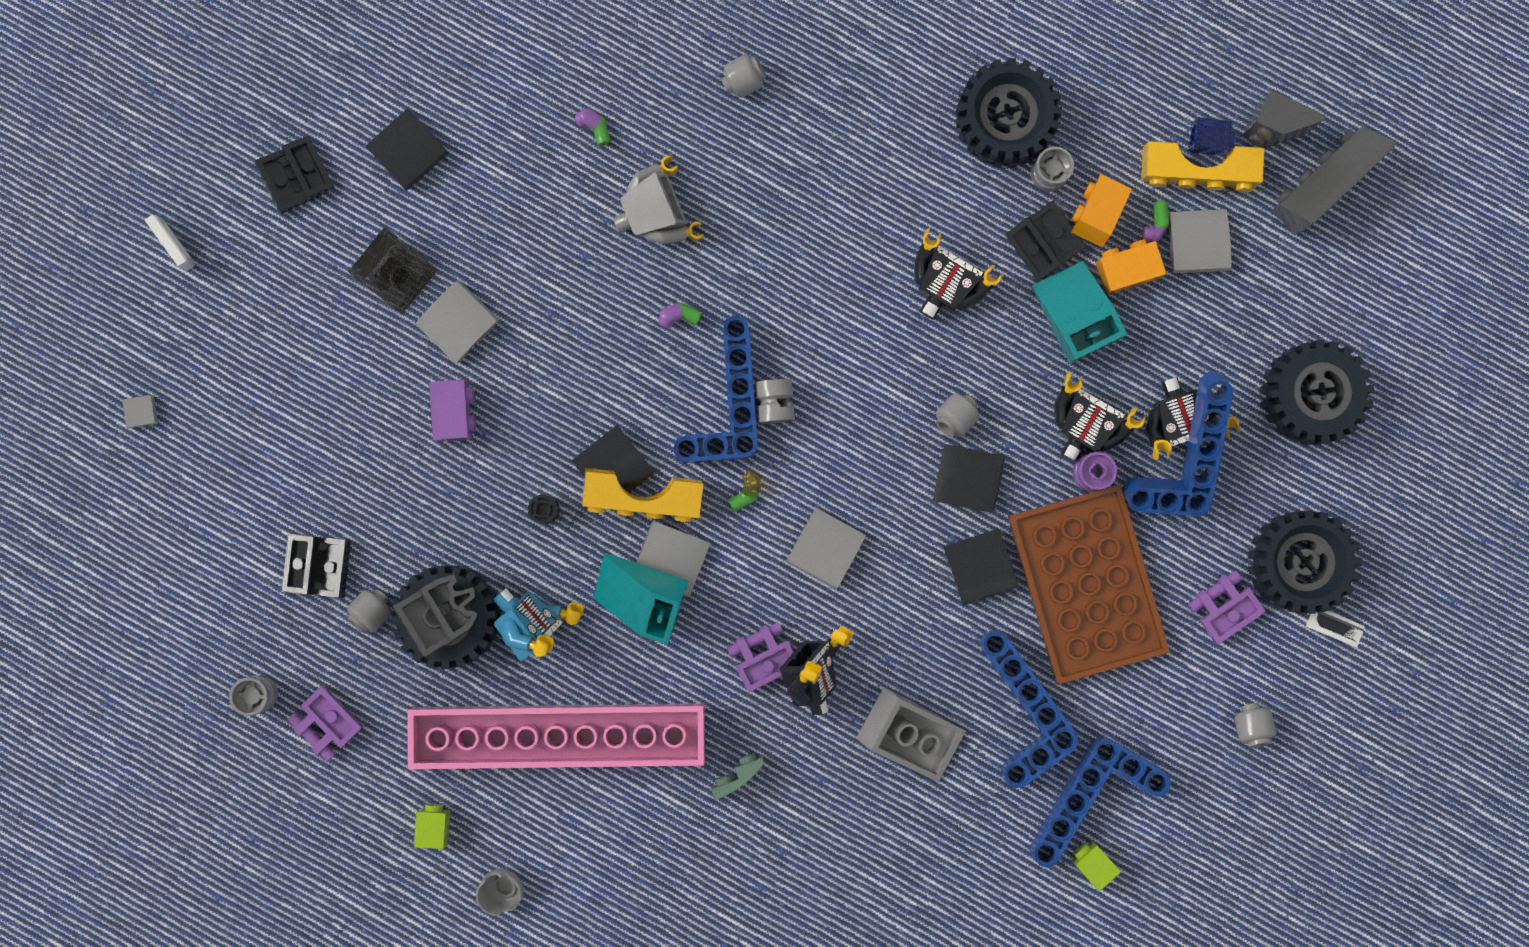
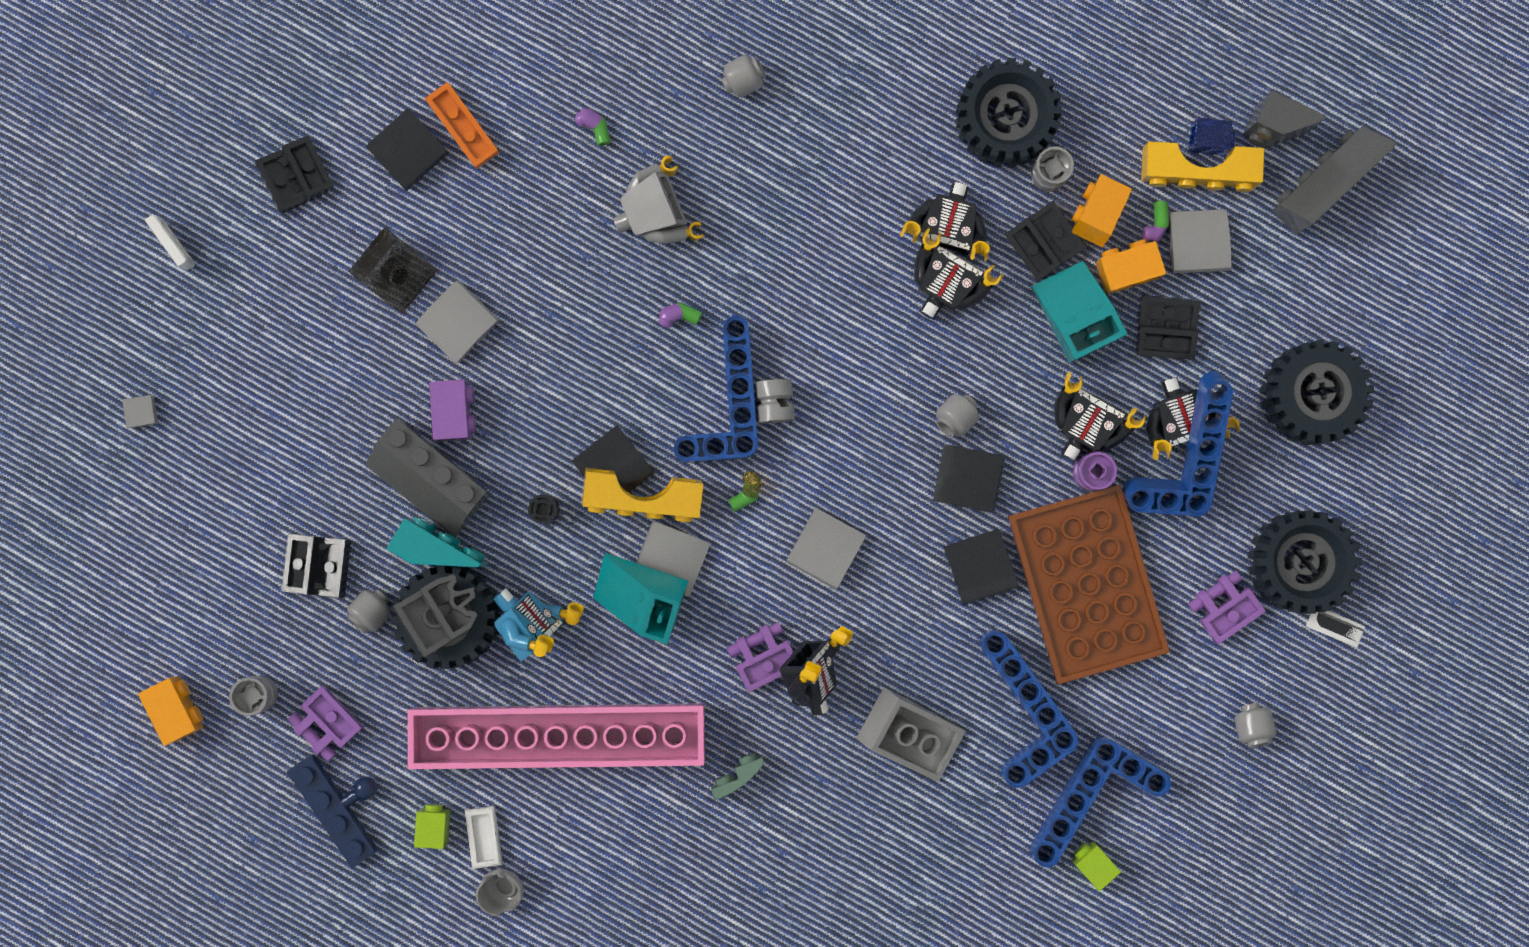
none -> light orange brick [138,676,204,746]
none -> dark blue plate [287,754,378,868]
none -> dark grey slope [365,418,491,537]
none -> teal slope [386,517,490,568]
none -> orange plate [424,82,500,169]
none -> white tile [465,806,503,869]
none -> torso [900,182,990,261]
none -> black slope [1136,295,1200,360]

